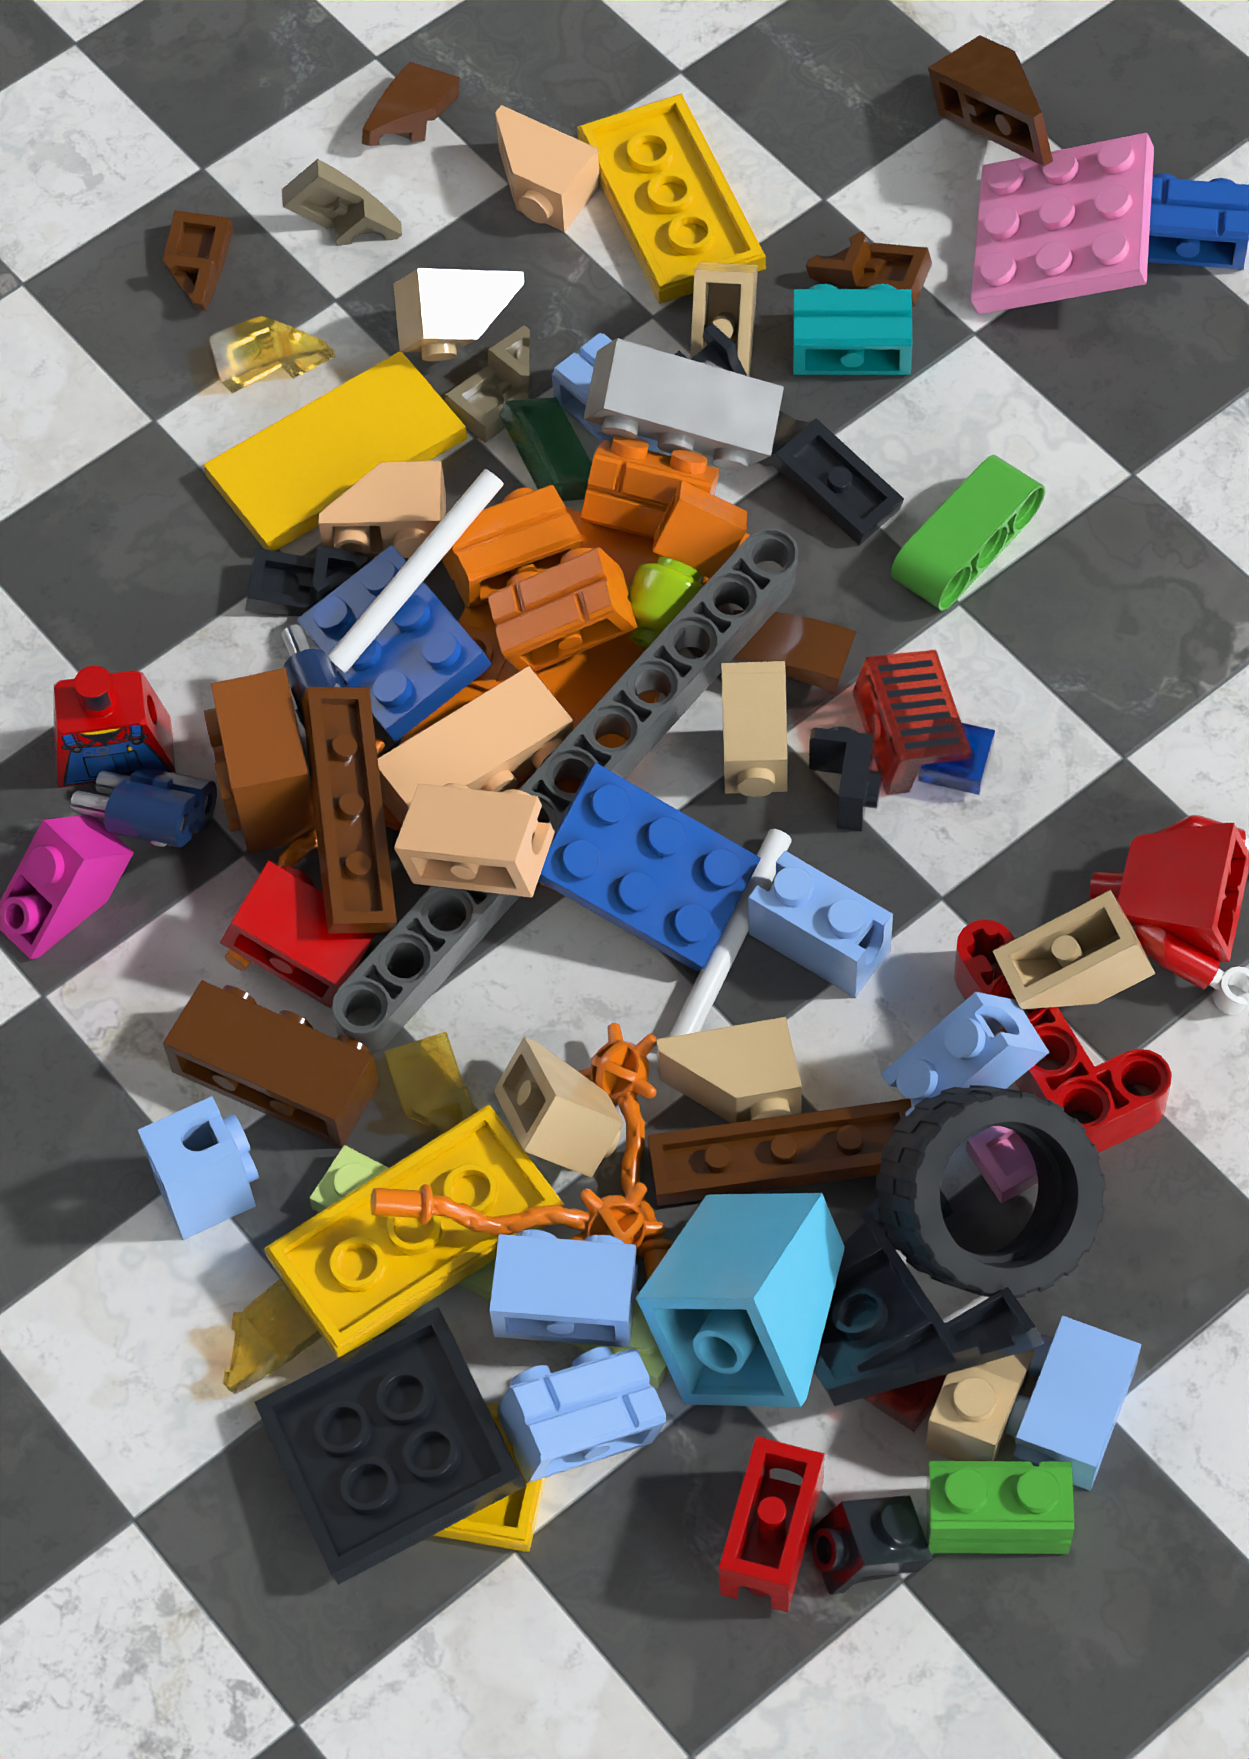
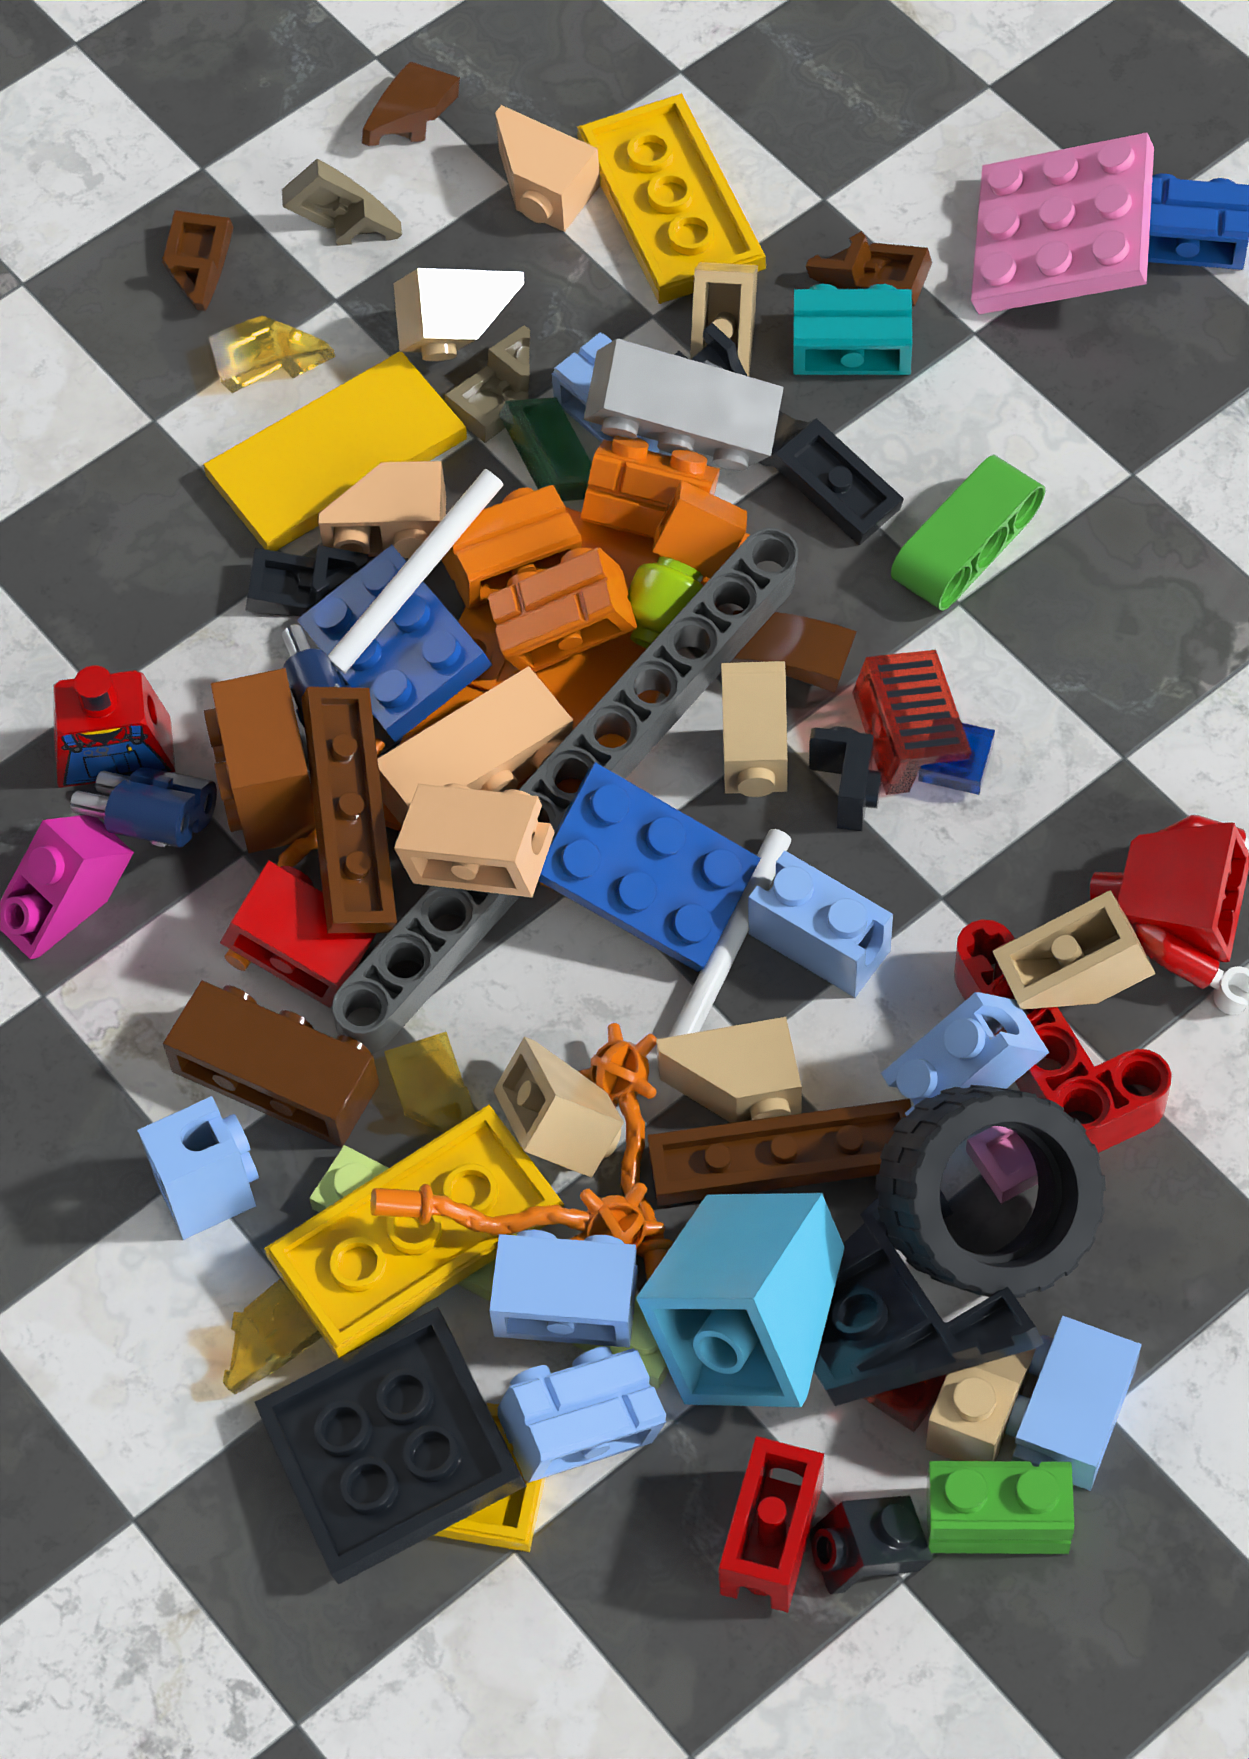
reddish brown slope [928,35,1053,166] -> none

